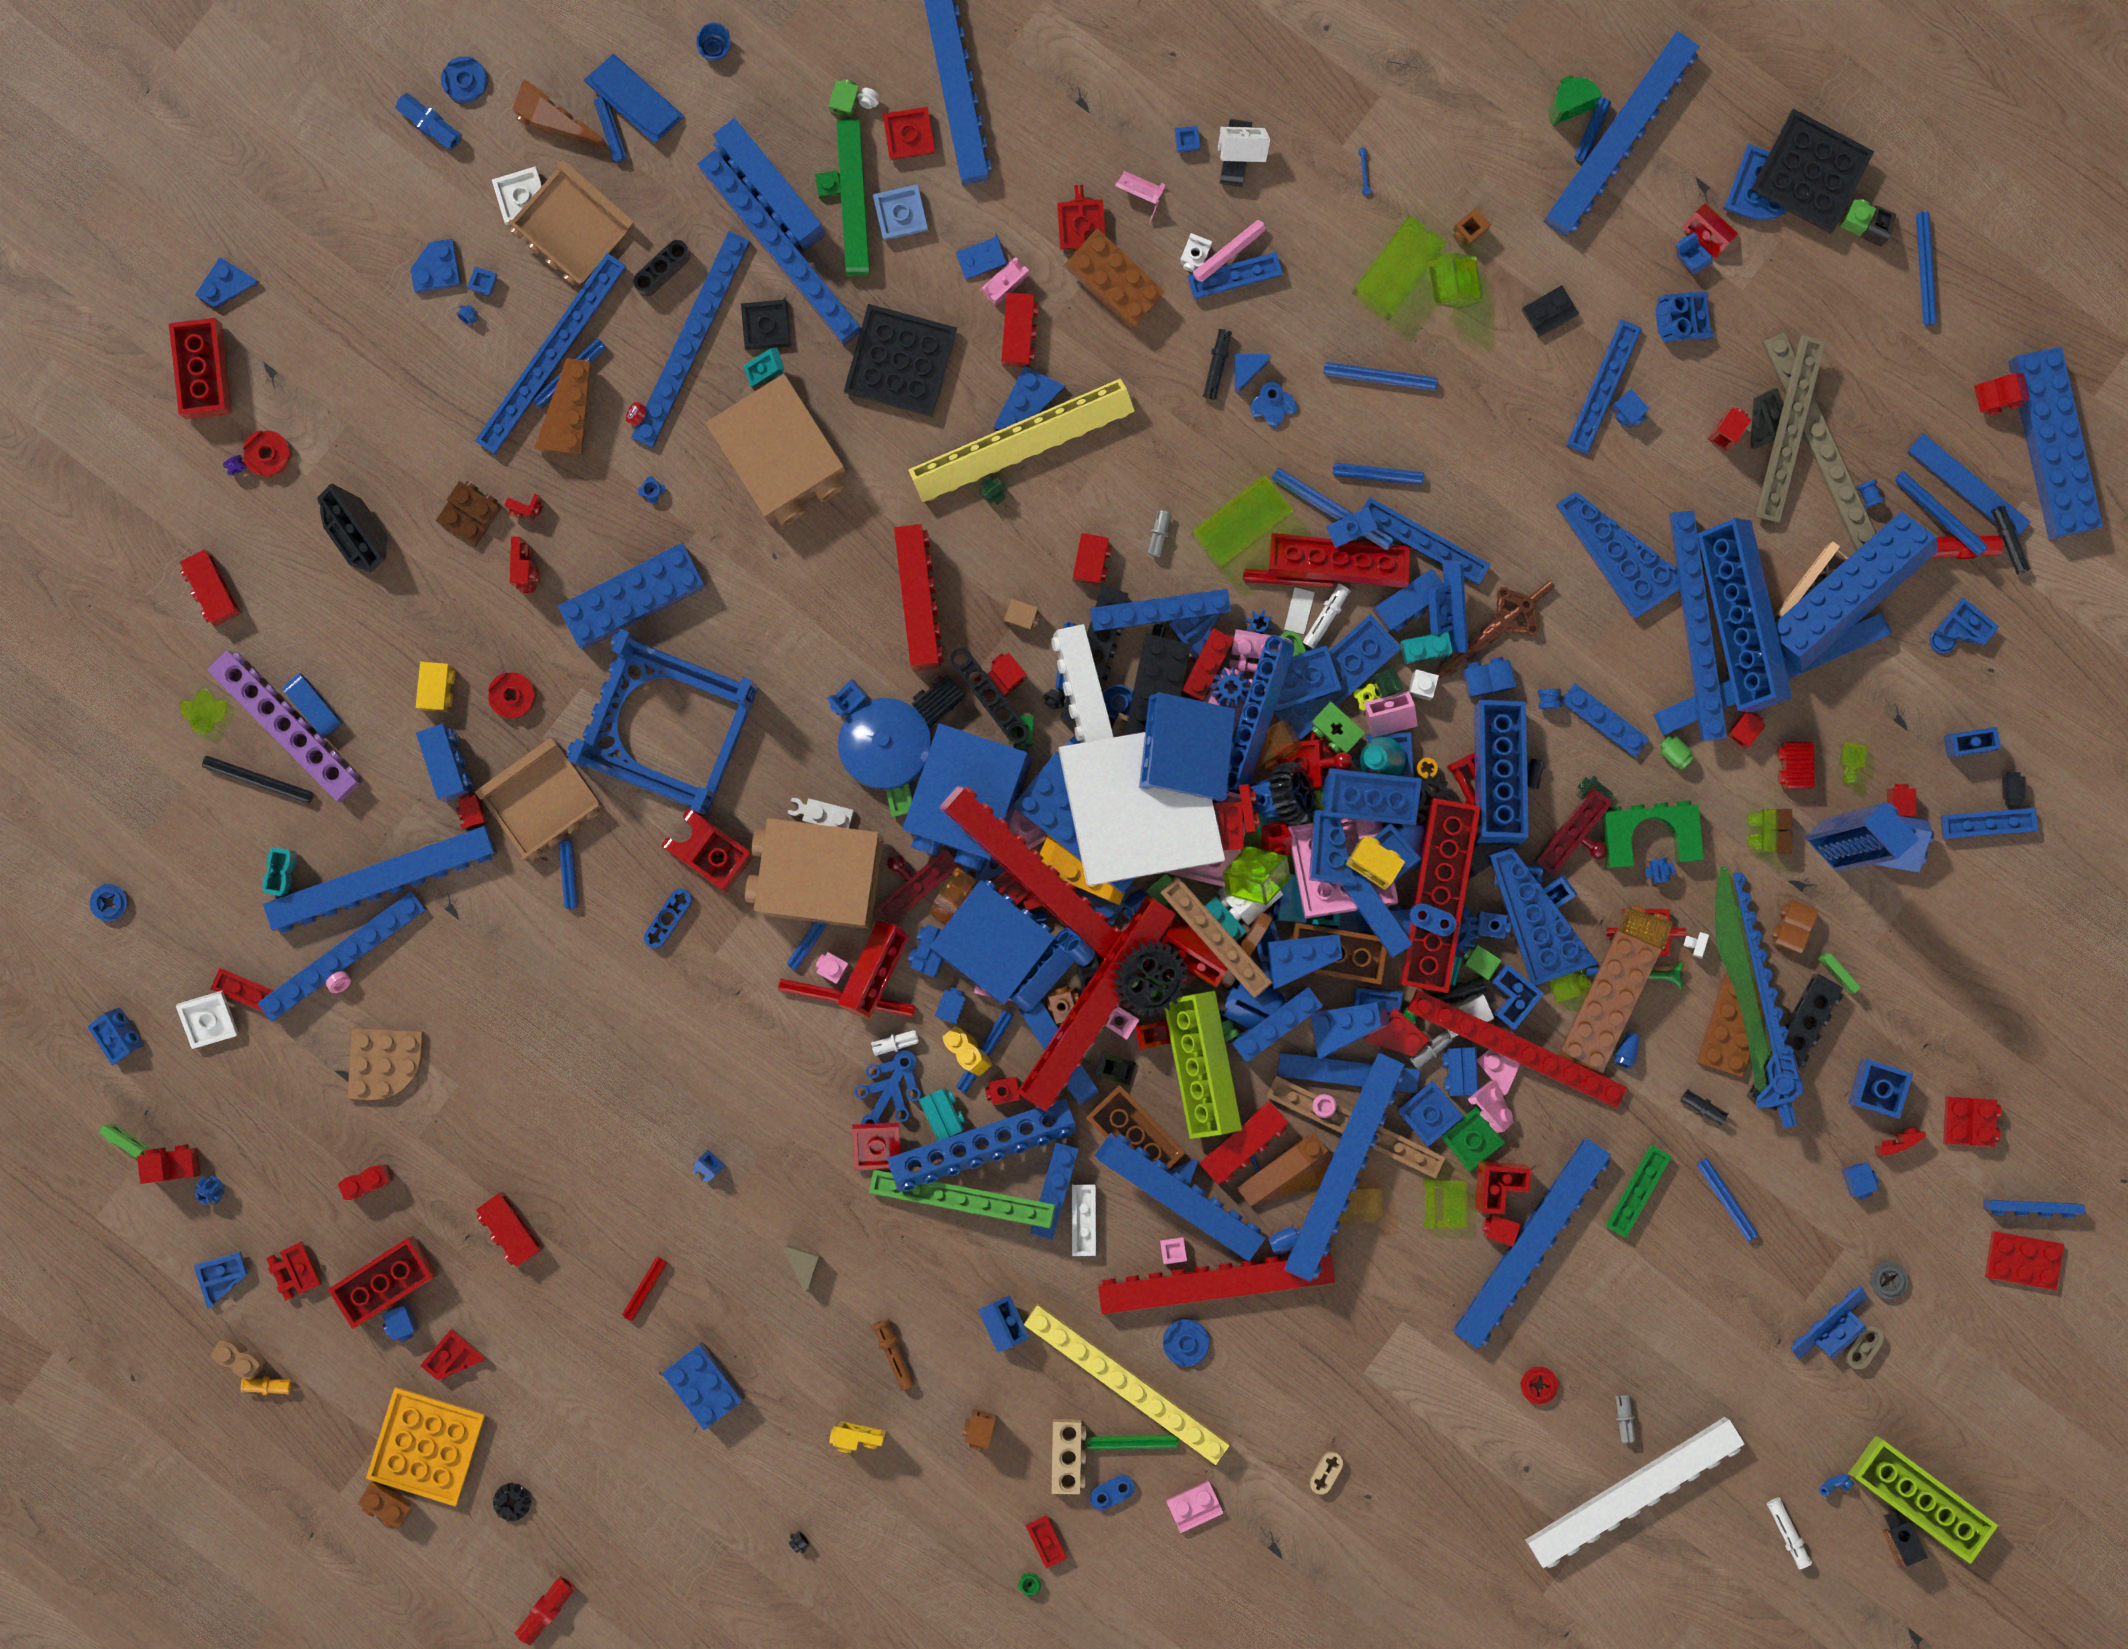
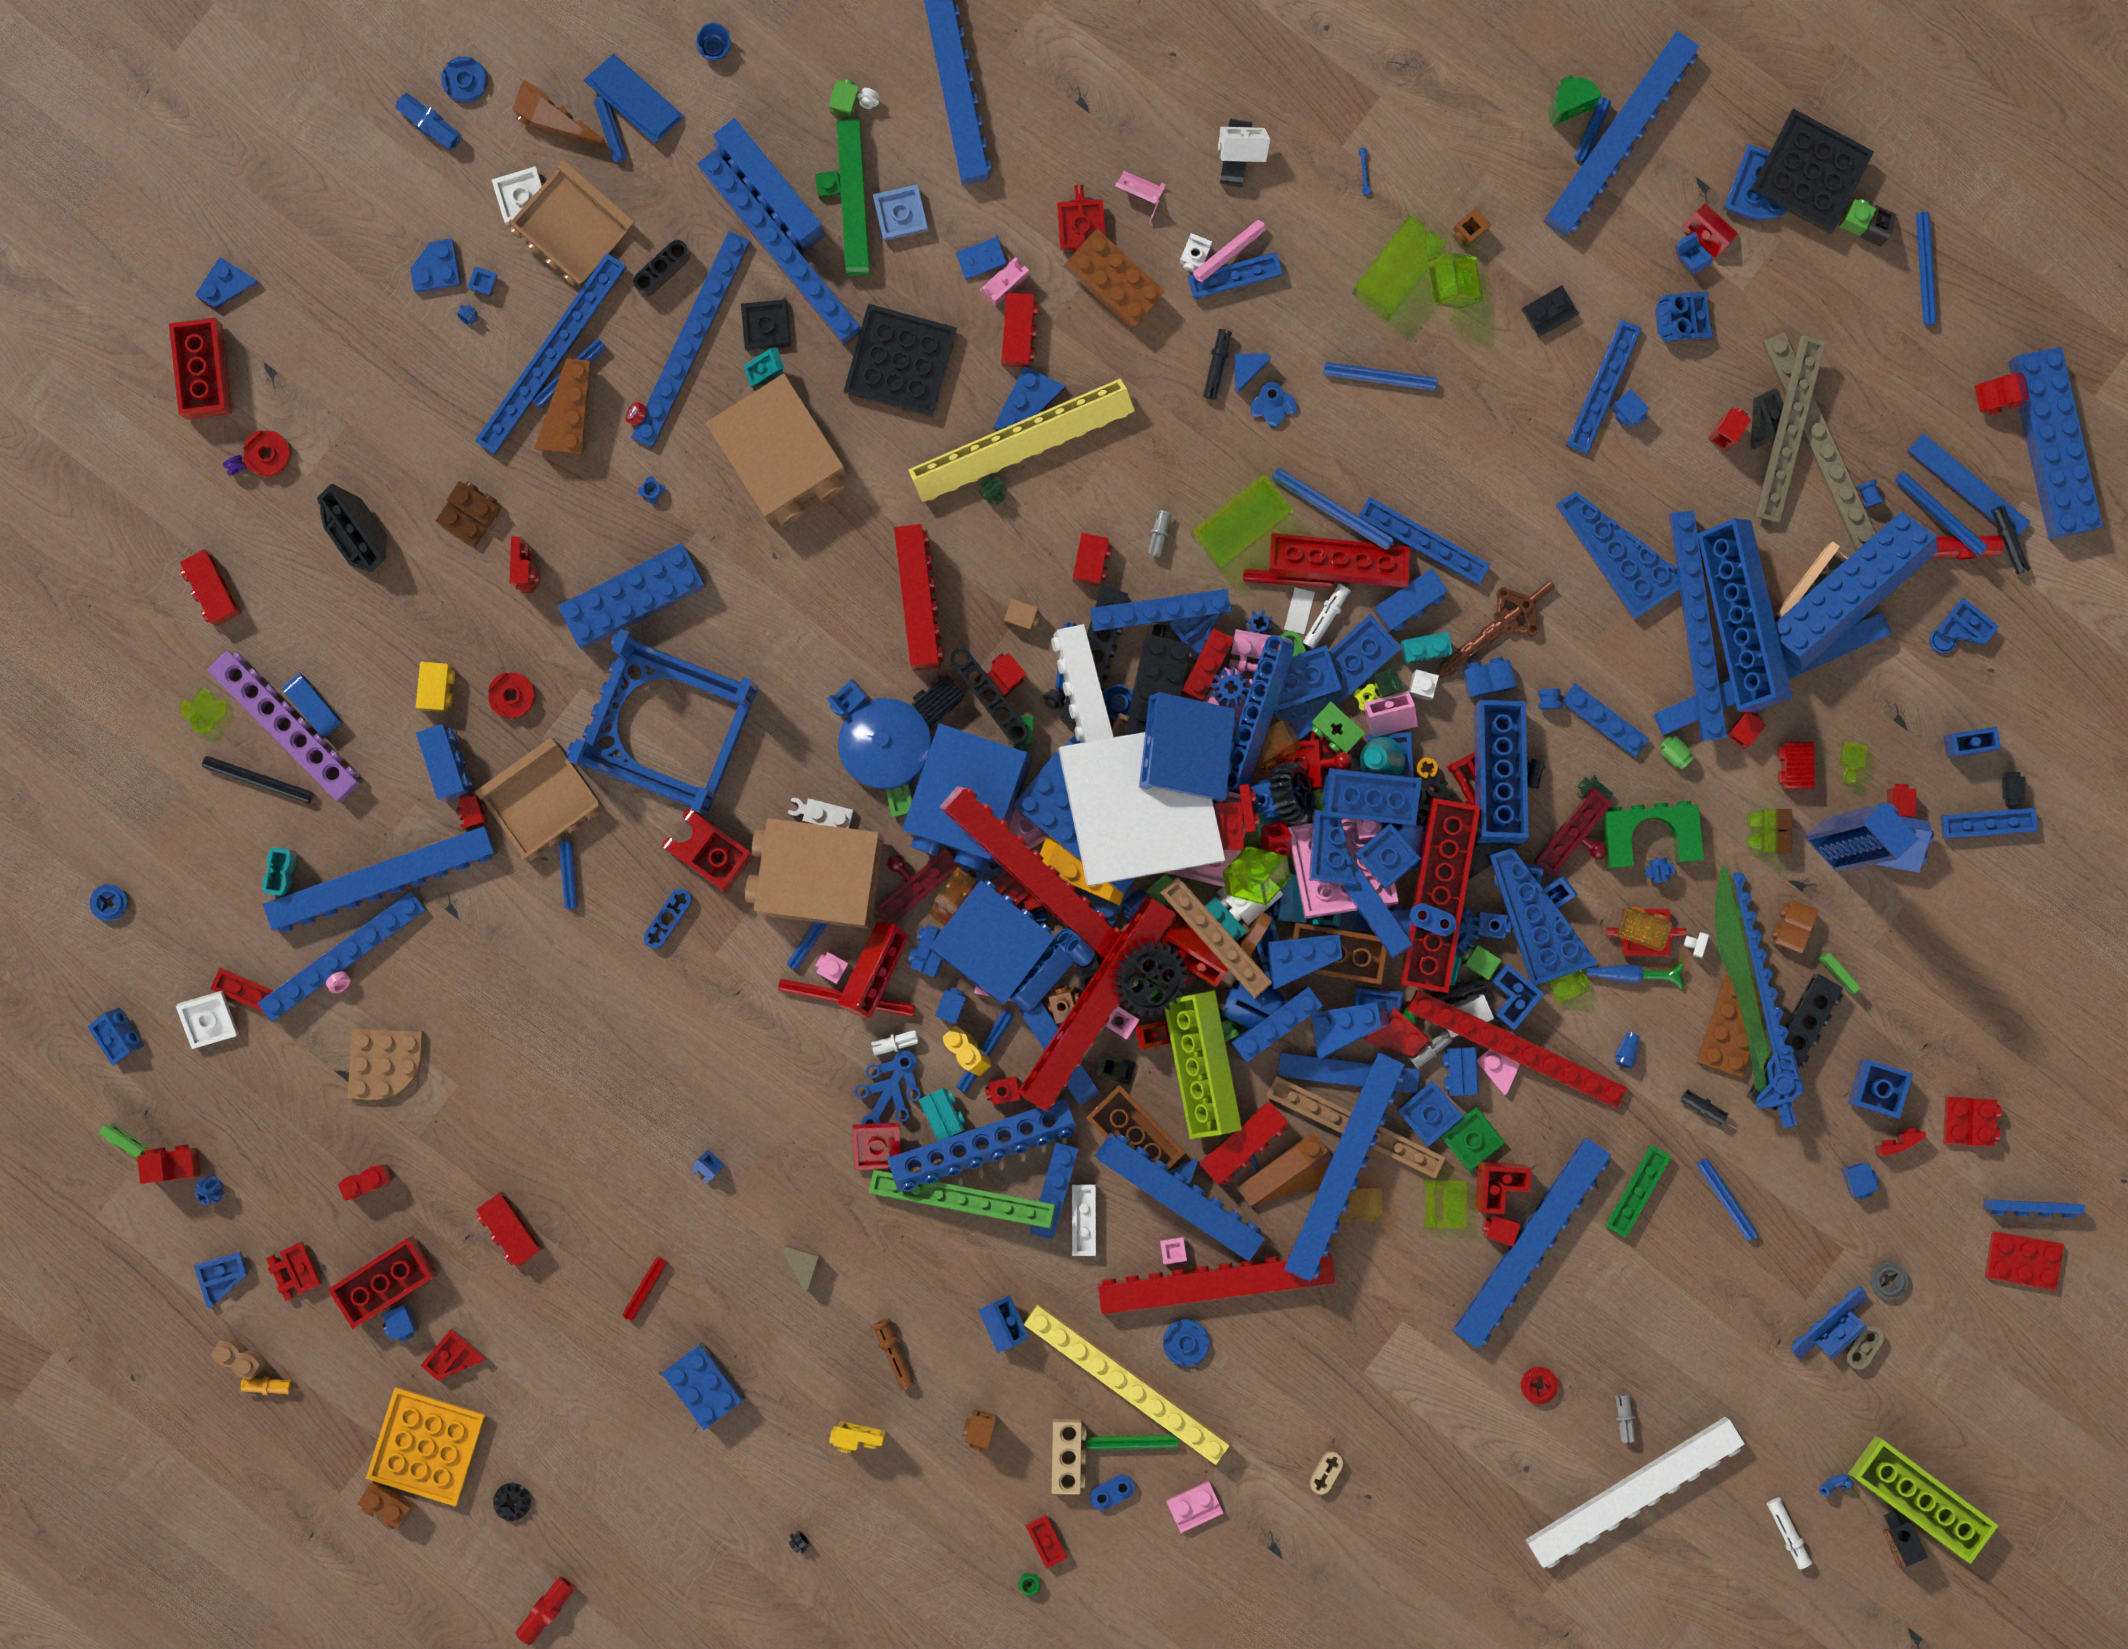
red bracket [504,494,543,520] -> none
red plate [883,107,935,161] -> none
blue plate [1174,126,1200,153] -> none
blue brick [1268,1225,1301,1255] -> none
bright pink tile [1312,1094,1336,1118] -> none
blue plate [1326,507,1378,548] -> none
blue axle [1332,463,1424,485] -> none
yellow brick [1346,836,1405,890] -> none
blue bracket [1428,560,1468,653] -> none
bright pink wing [1468,1080,1514,1133] -> none
dark orange plate [1559,929,1662,1074] -> none

